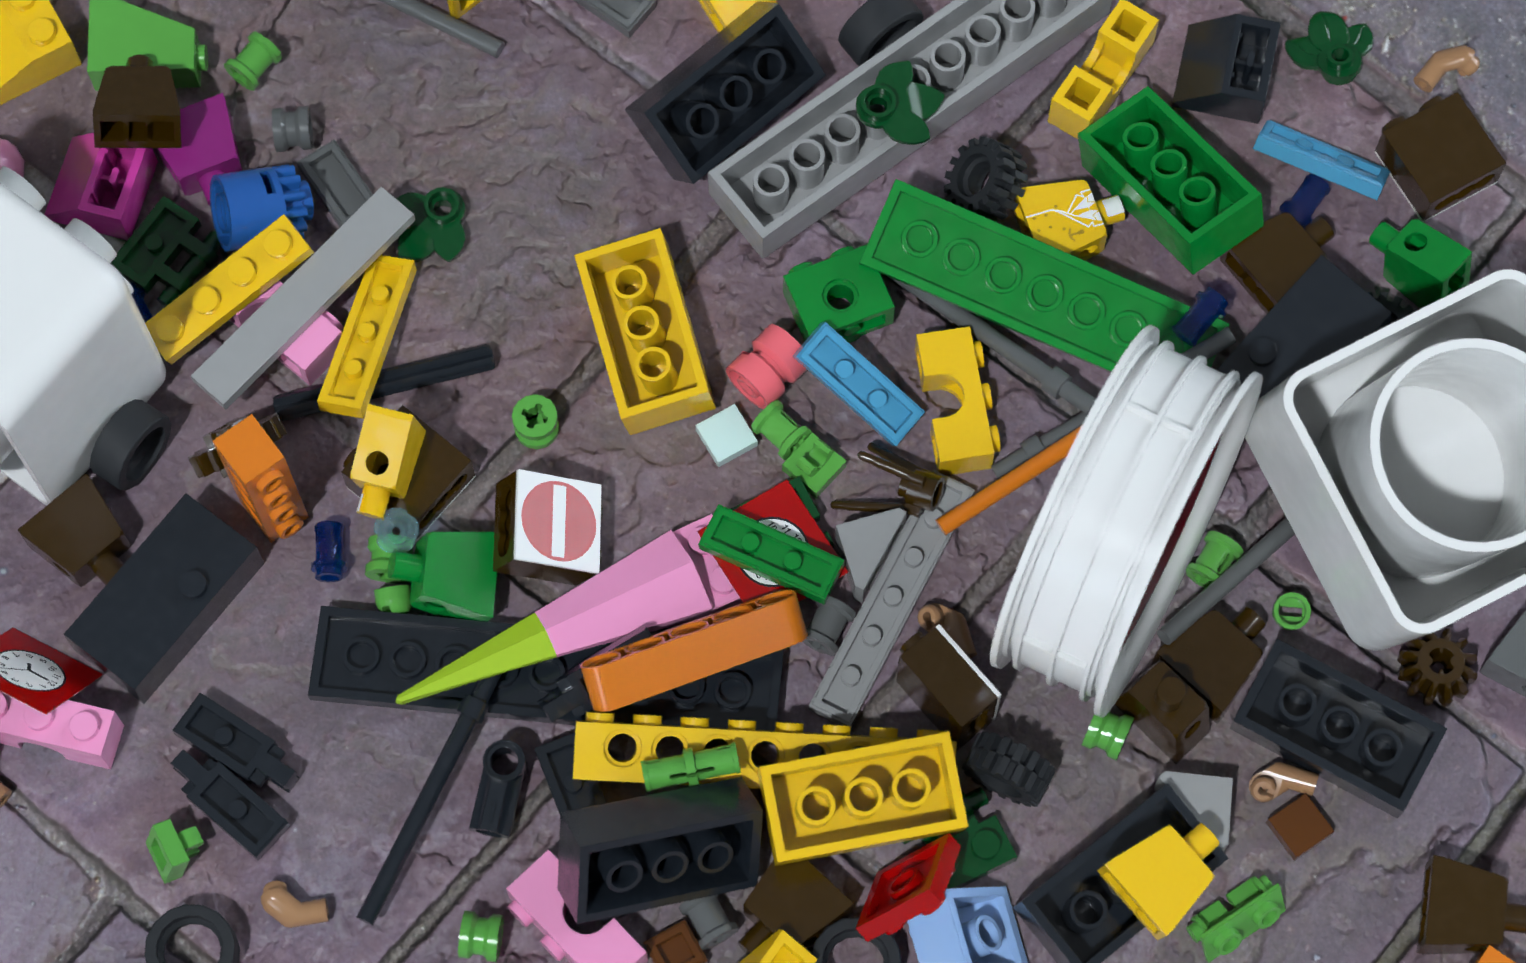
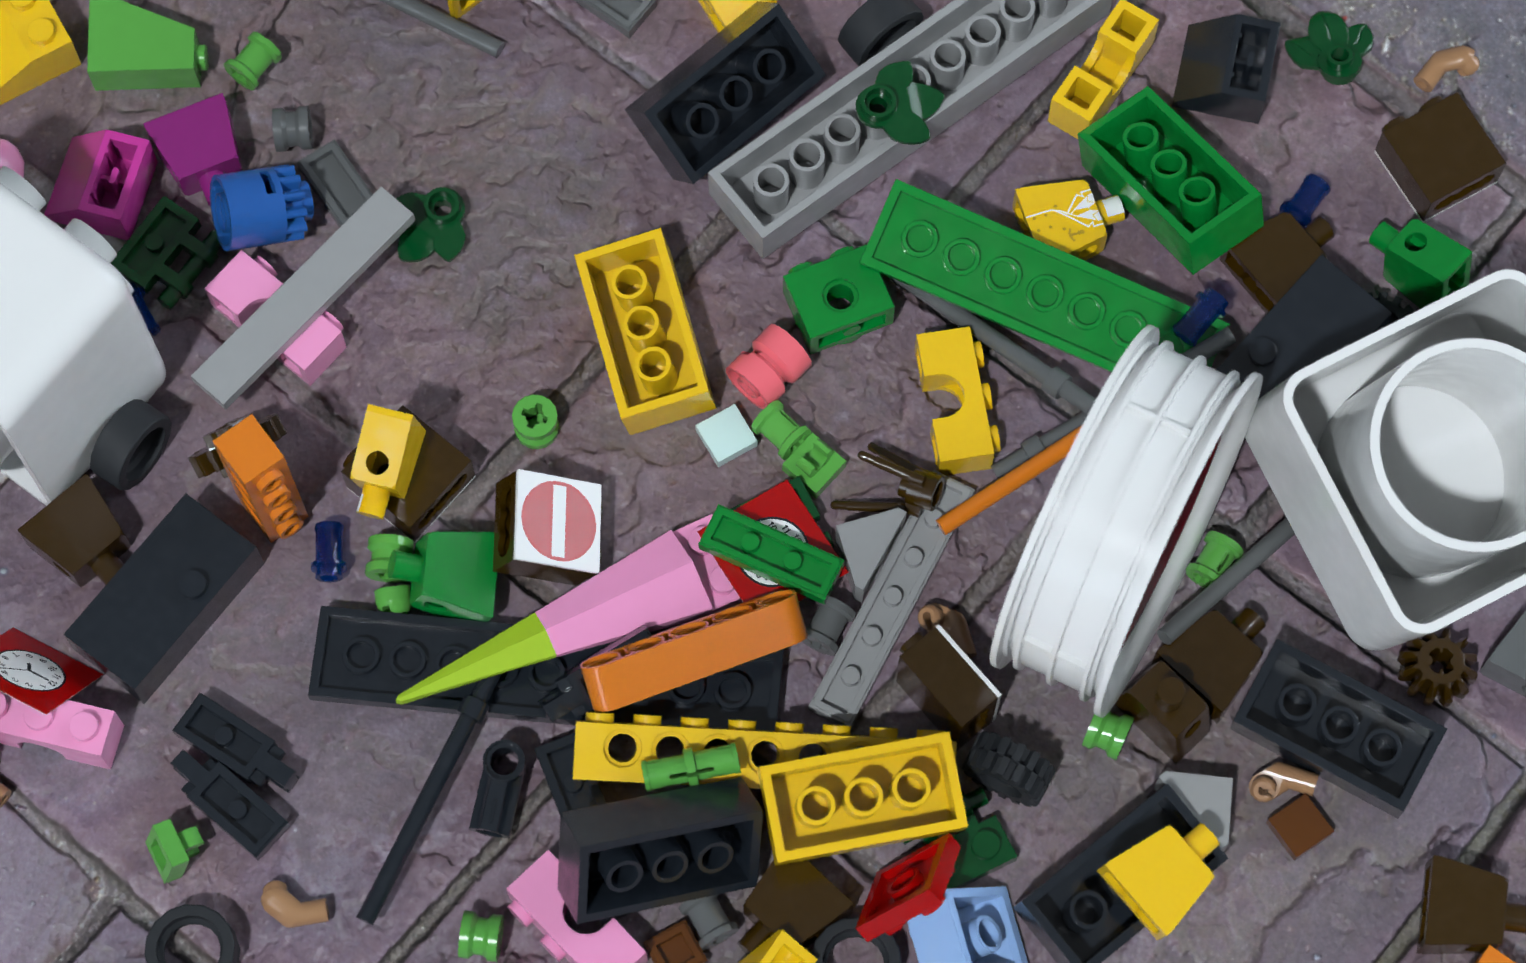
dark brown torso [92,55,182,148] -> none
yellow plate [145,214,315,365] -> none
black axle [273,344,495,421] -> none
yellow plate [317,255,417,419] -> none
clear light blue plate [374,508,419,553] -> none
dark azure tile [792,322,925,446] -> none
black tyre [944,136,1028,222] -> none
bright green hinge [1186,875,1286,963] -> none
dark azure tile [1253,120,1390,200] -> none
bright green hinge [1272,592,1311,630] -> none

